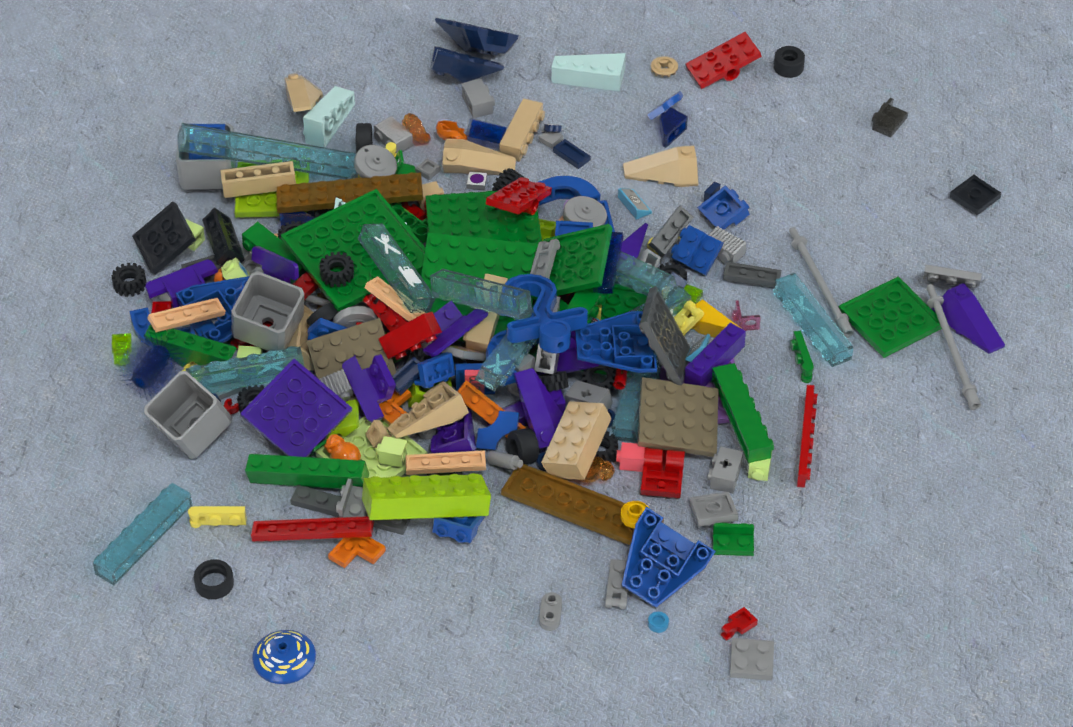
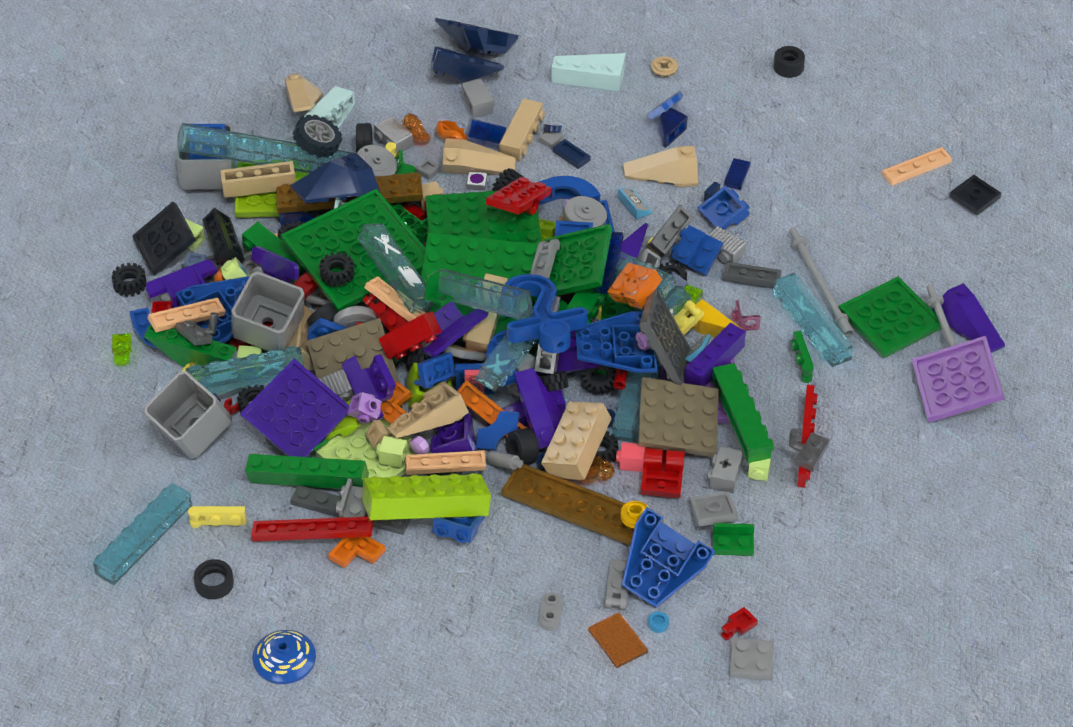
clear blue piece [115,333,187,399] -> none
orange hair [324,434,361,460] -> none
dark blue tile [392,357,420,396] -> none
light grey brick [565,380,613,410] -> none
red plate [685,31,762,89] -> none
clear smoke bracket [872,98,908,138] -> none
light grey plate [924,265,982,288] -> none
none -> flat silver plate [175,312,218,345]
none -> sand blue tile [183,252,207,268]
none -> dark blue wedge [291,153,380,203]
none -> black wheel [293,114,342,158]
none -> medium lavender brick [348,392,382,423]
none -> lavender tile [410,436,429,454]
none -> green bracket [425,270,453,305]
none -> clear orange piece [588,612,648,668]
none -> orange piece [607,262,662,309]
none -> lavender tile [636,332,651,351]
none -> clear blue tile [724,158,751,190]
none -> flat silver plate [789,428,830,472]
none -> light nougat tile [882,147,952,186]
none -> medium lavender plate [912,336,1005,423]

